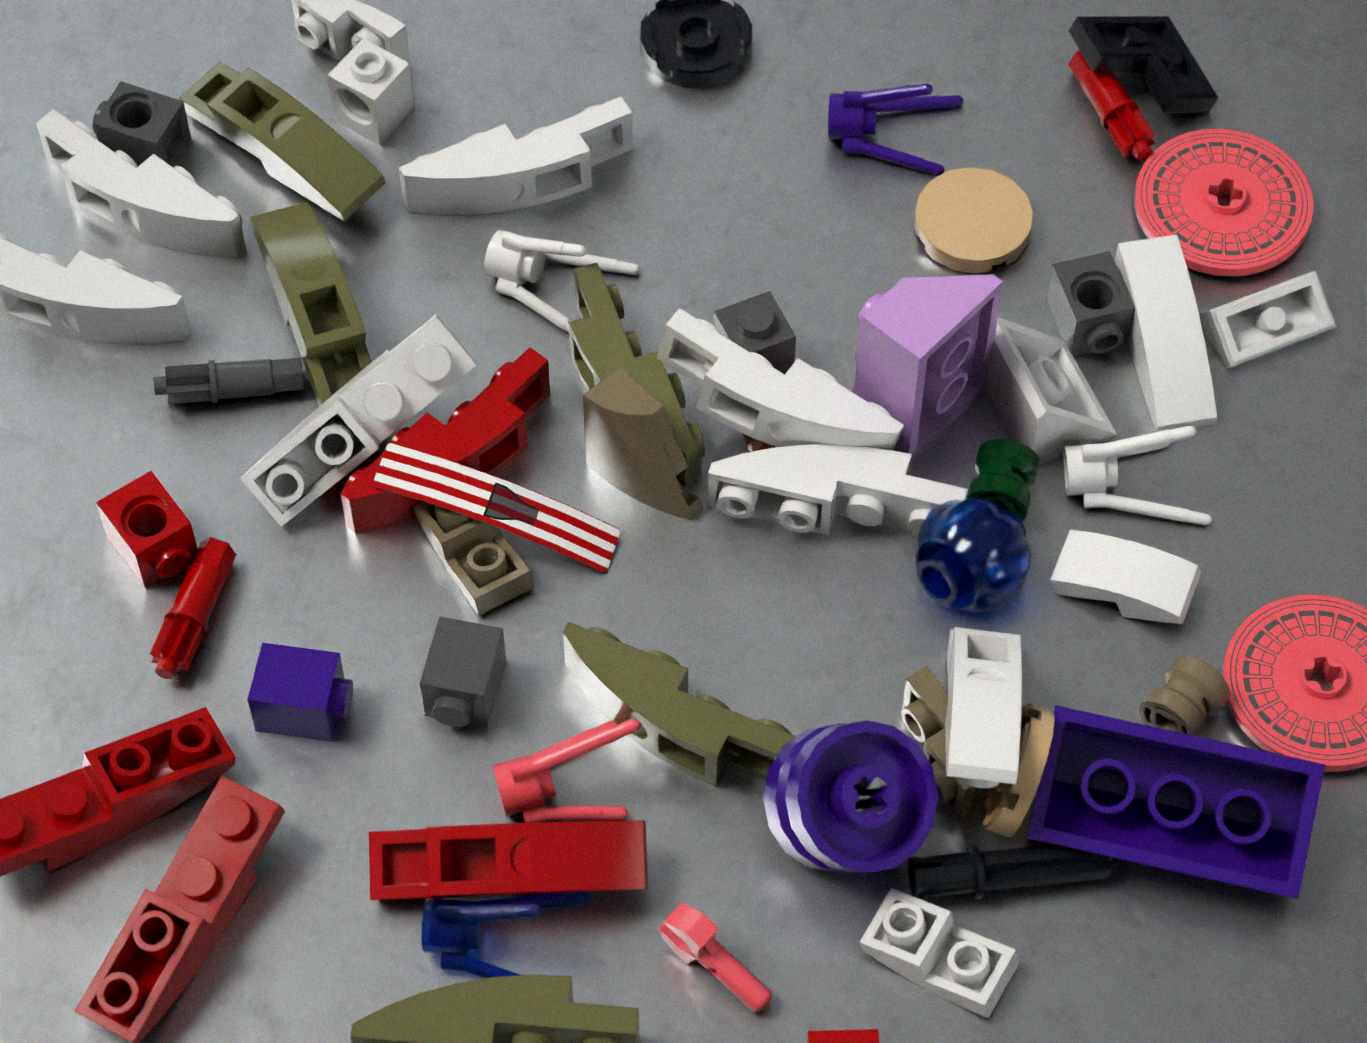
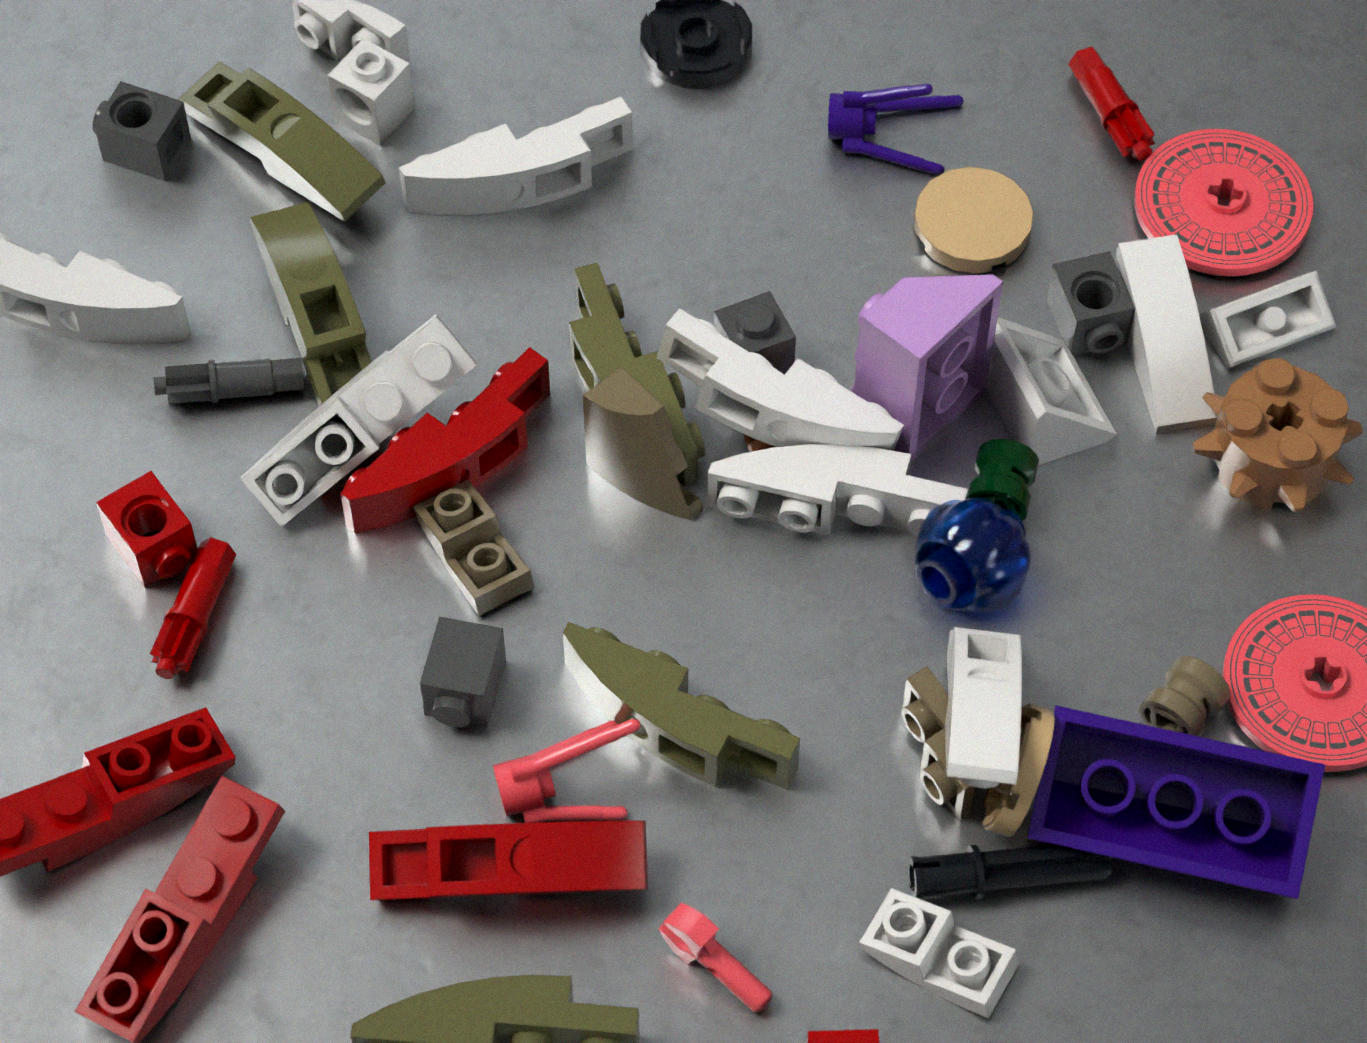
white slope [36,109,246,258] -> none
dark purple brick [247,642,353,742] -> none
sticker [373,443,620,573] -> none
clear blue plant [421,892,590,978] -> none
white plant [484,229,640,333] -> none
dark purple wheel [763,720,938,873] -> none
white slope [1050,529,1201,625] -> none
white plant [1063,426,1212,526] -> none
black tile [1069,16,1218,113] -> none
none -> medium nougat brick [1192,358,1363,512]

